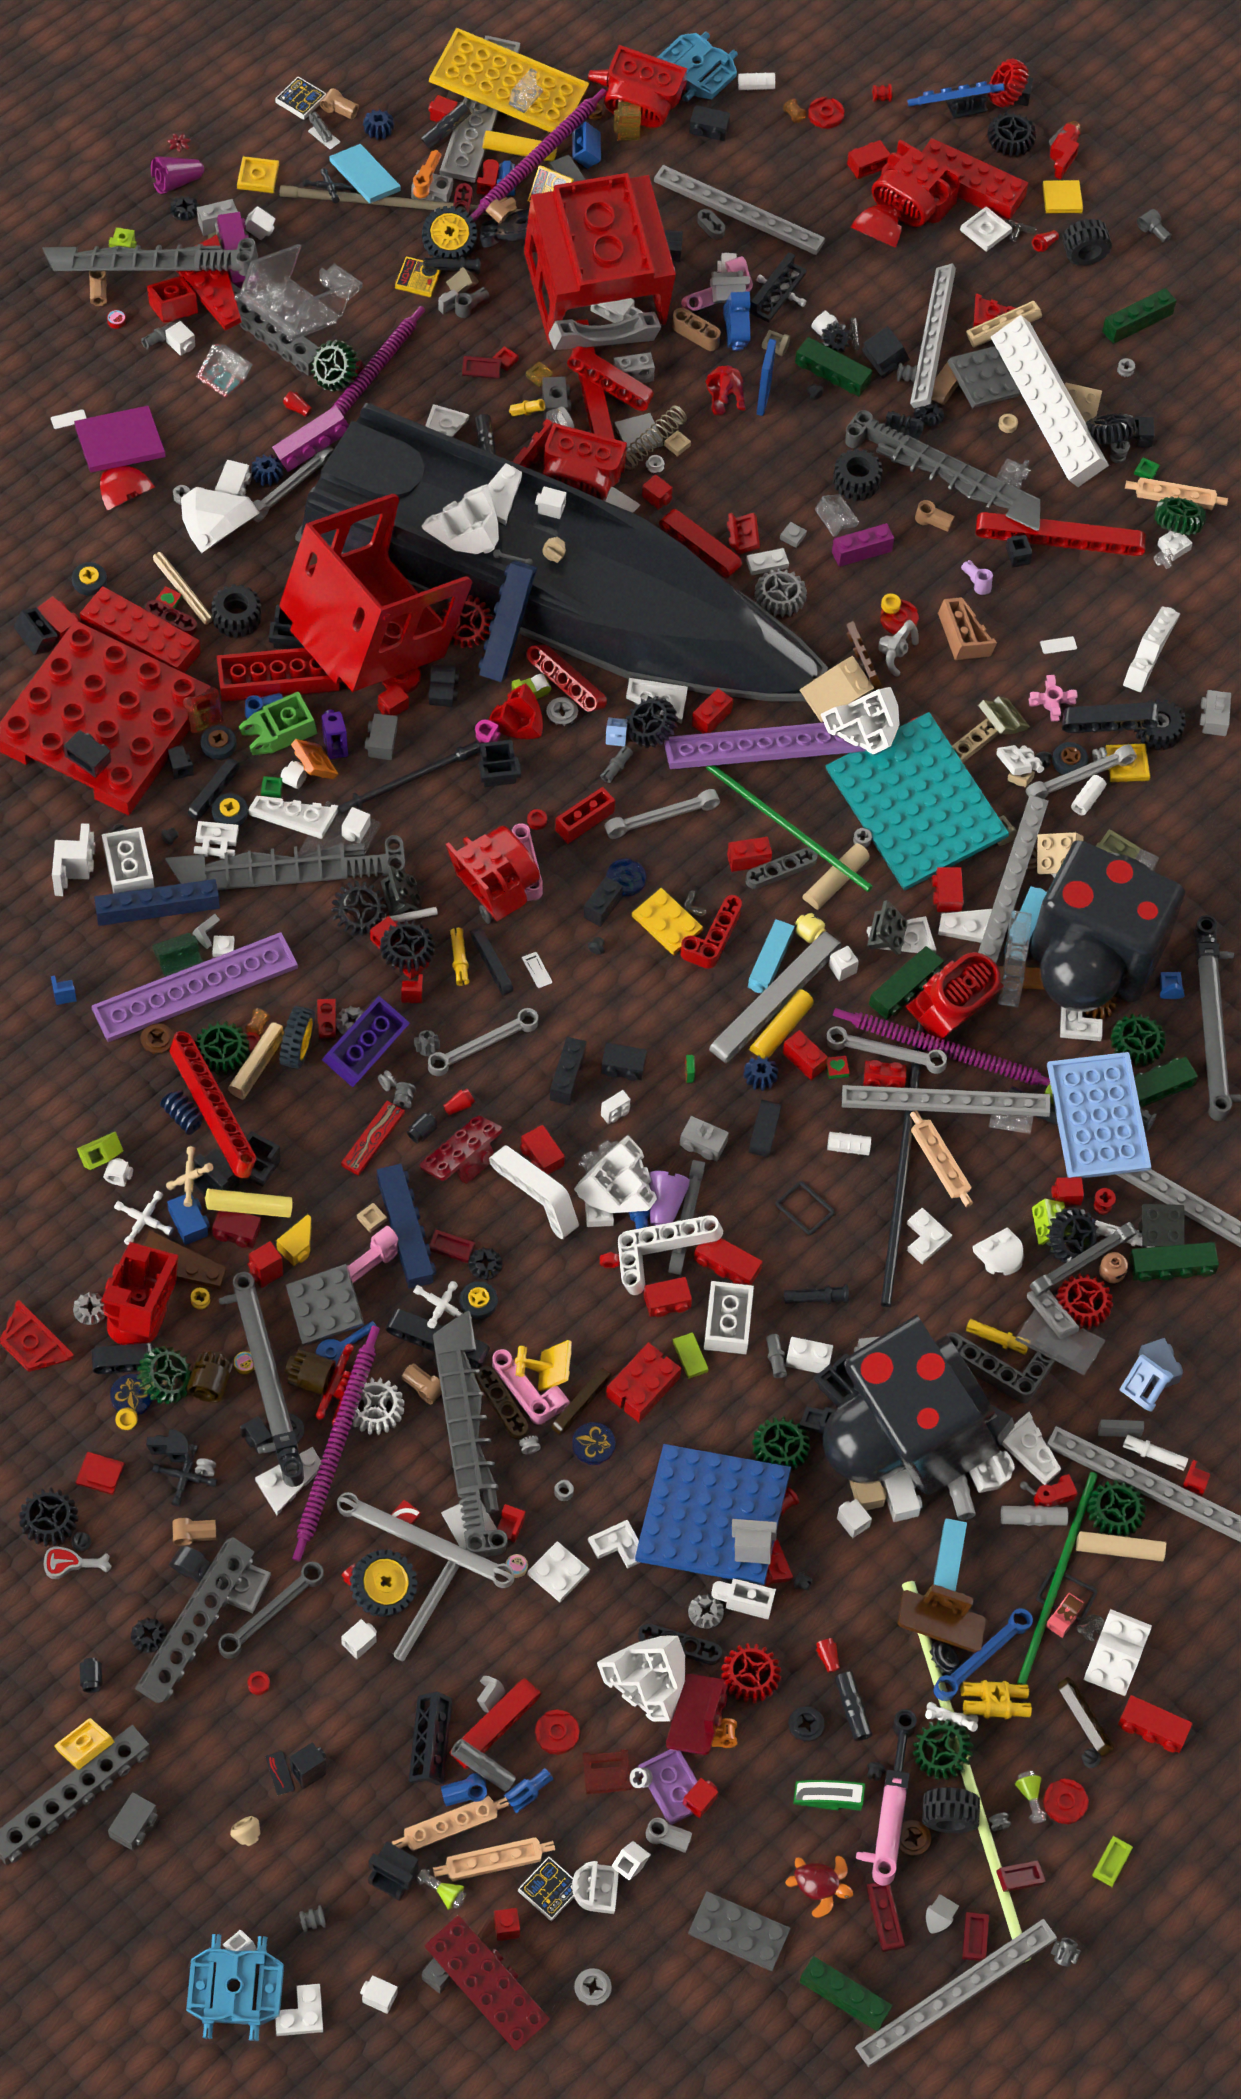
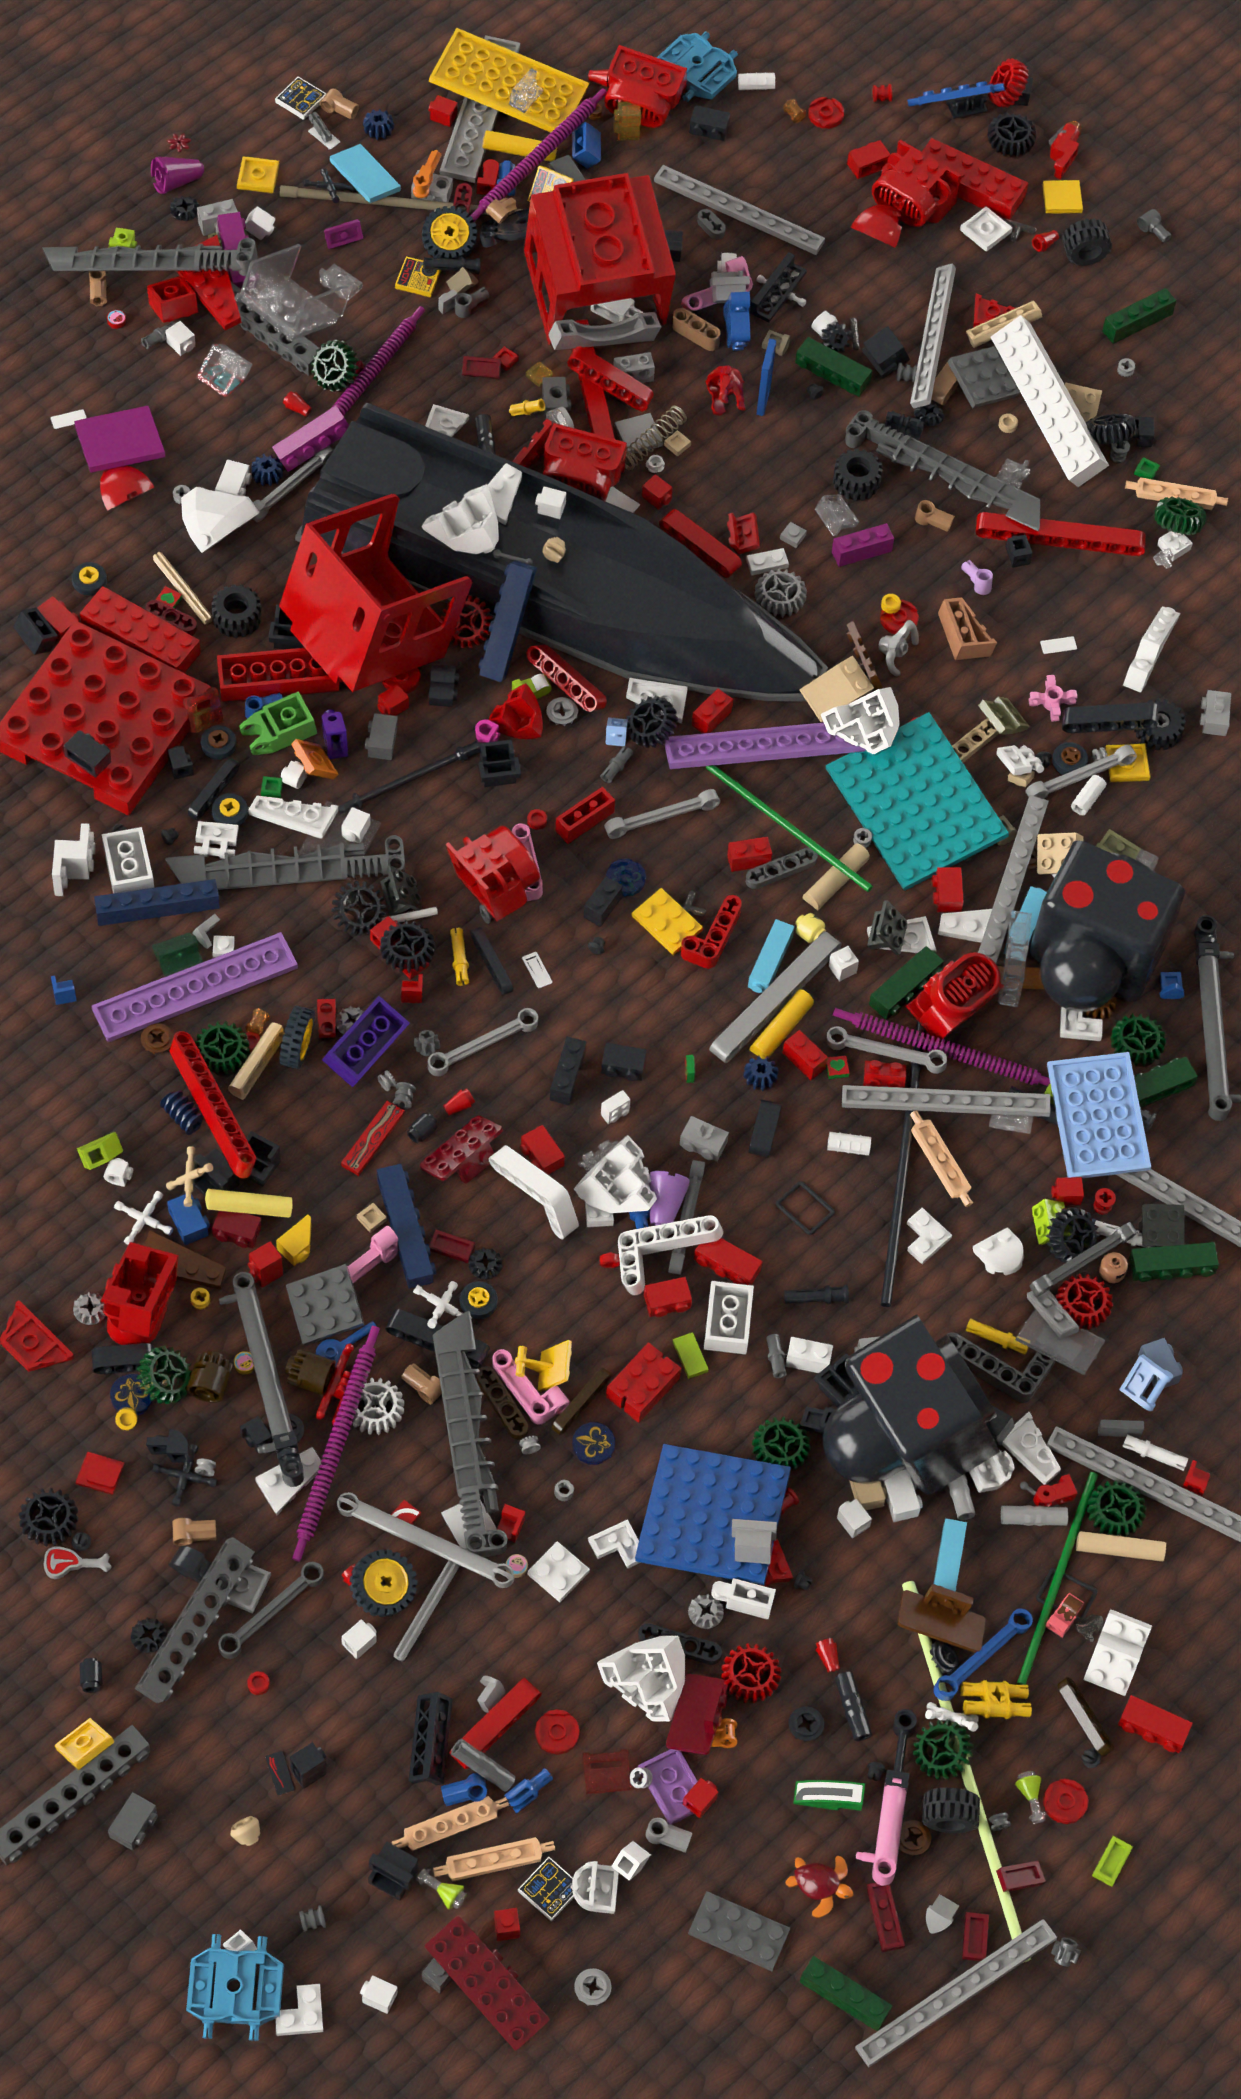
black axle [421,102,472,150] -> none
none -> magenta plate [324,219,363,249]

